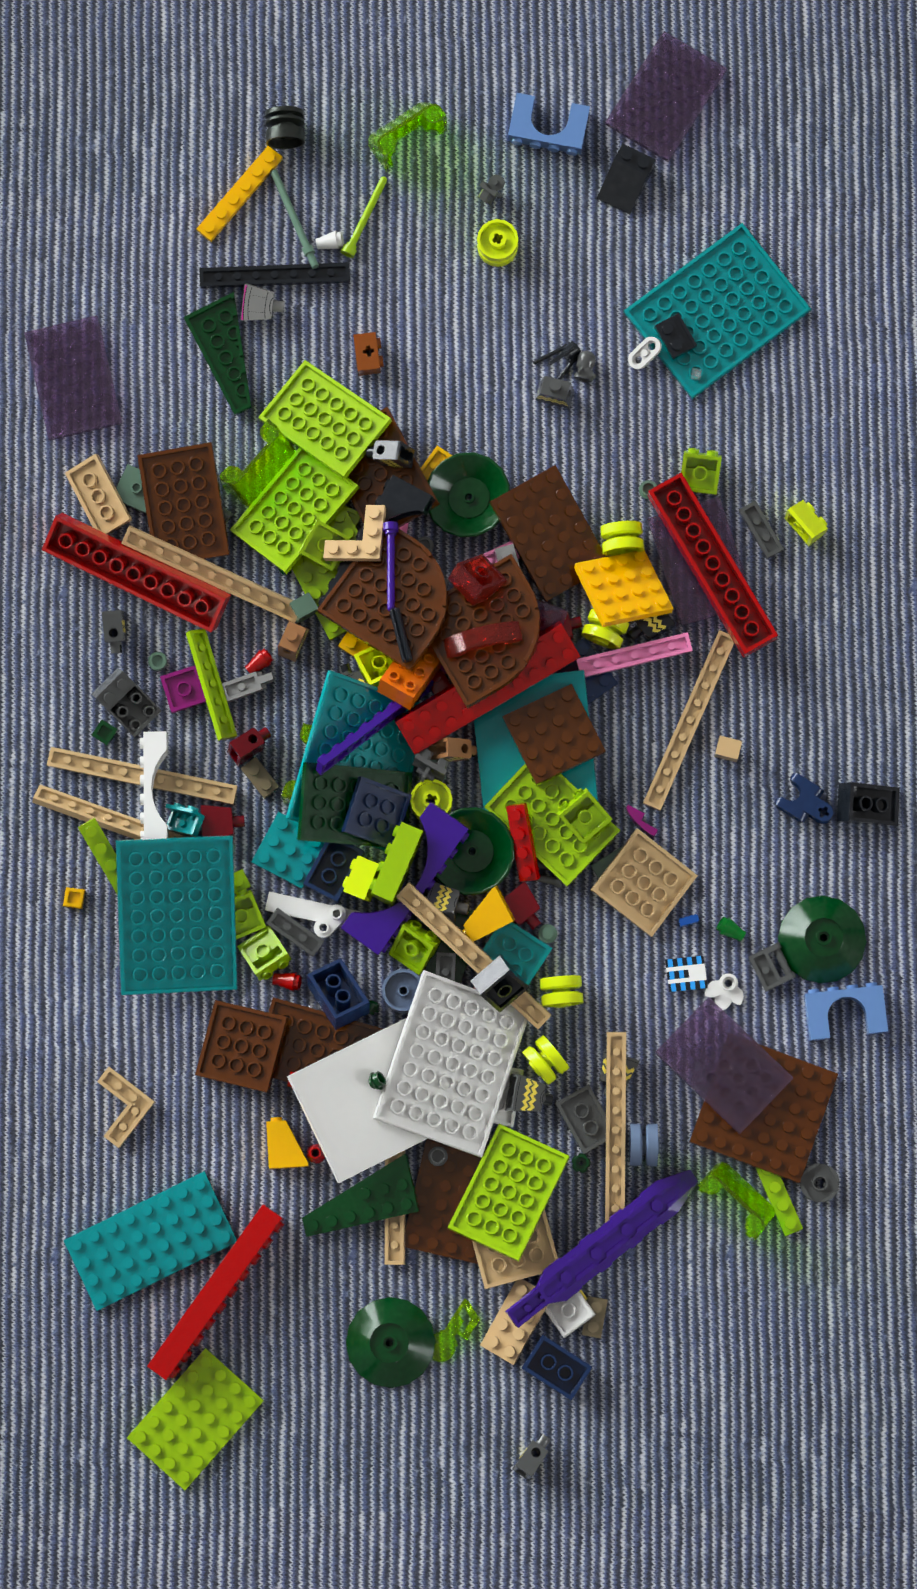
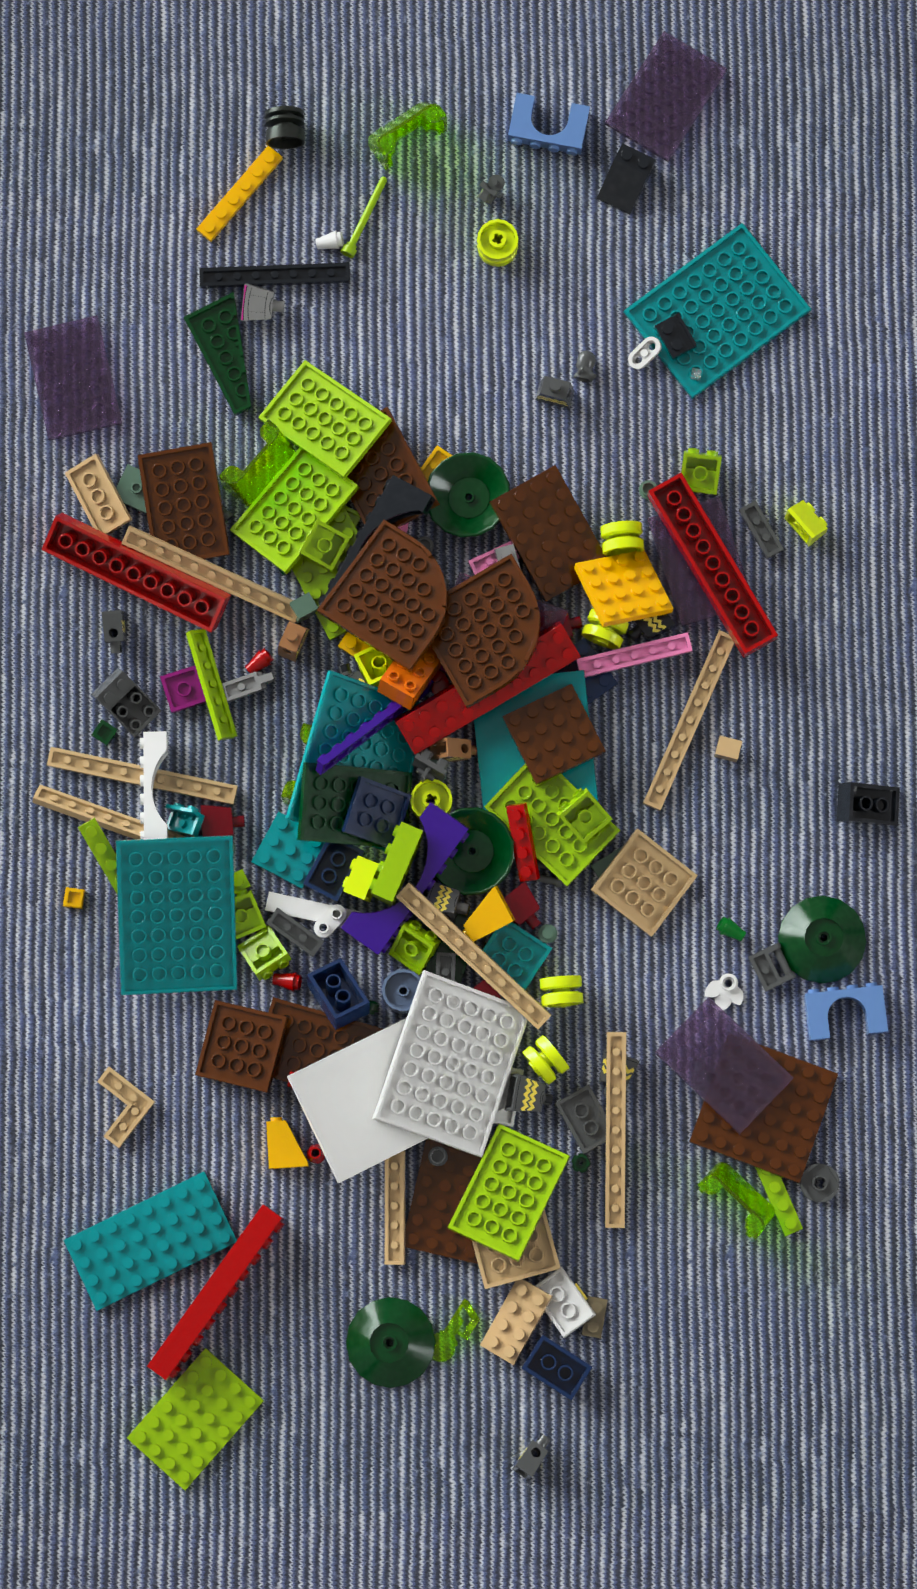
sand green tile [148,652,168,672] -> none
dark red torso [227,727,271,767] -> none
dark tan plate [241,757,280,799] -> none
sand green bar [270,169,319,269] -> none
dark green wing [302,1153,420,1237] -> none
tan plate [323,505,386,561] -> none
dark orange brick [353,332,384,376] -> none
black torso [366,440,415,468] -> none
dark green plate [368,1071,386,1090] -> none
dark purple piece [383,521,398,612] -> none
black axle [390,608,412,663] -> none
clear red slope [443,621,523,658] -> none
clear red slope [448,554,507,606] -> none
black slope [470,956,529,1012] -> none
dark purple plate [505,1170,698,1328] -> none
black plant [533,341,581,380] -> none
magenta slope [626,805,658,839] -> none
sand blue wheel [629,1124,660,1166] -> none
sticker [665,956,708,992] -> none
blue tile [678,914,699,928] -> none
dark blue piece [774,773,833,824] -> none

